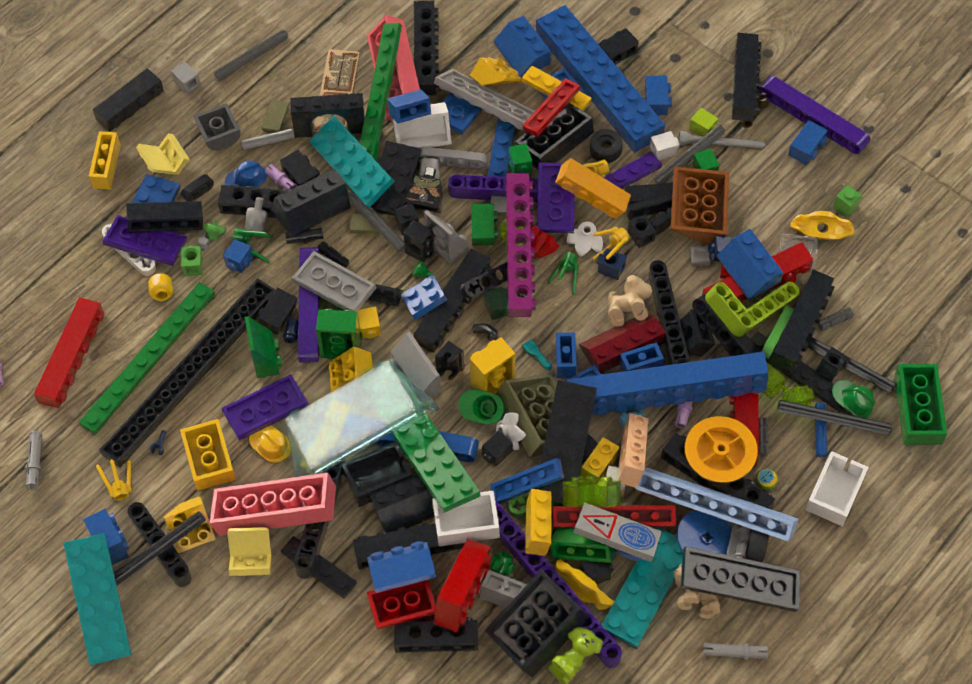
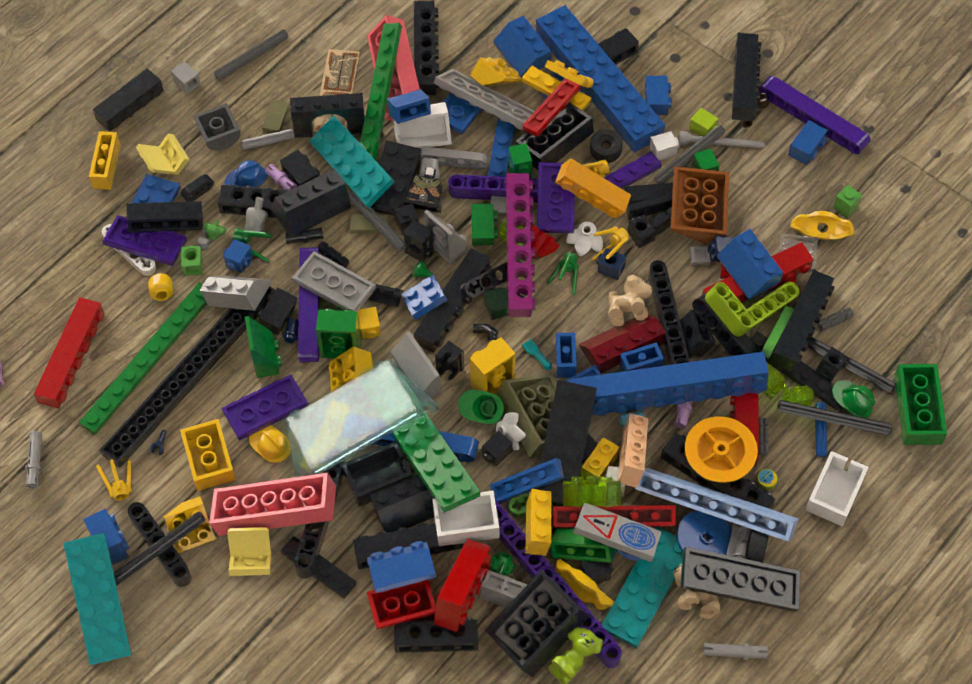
none -> light grey slope [200,276,272,311]
none -> yellow plate [545,60,594,88]

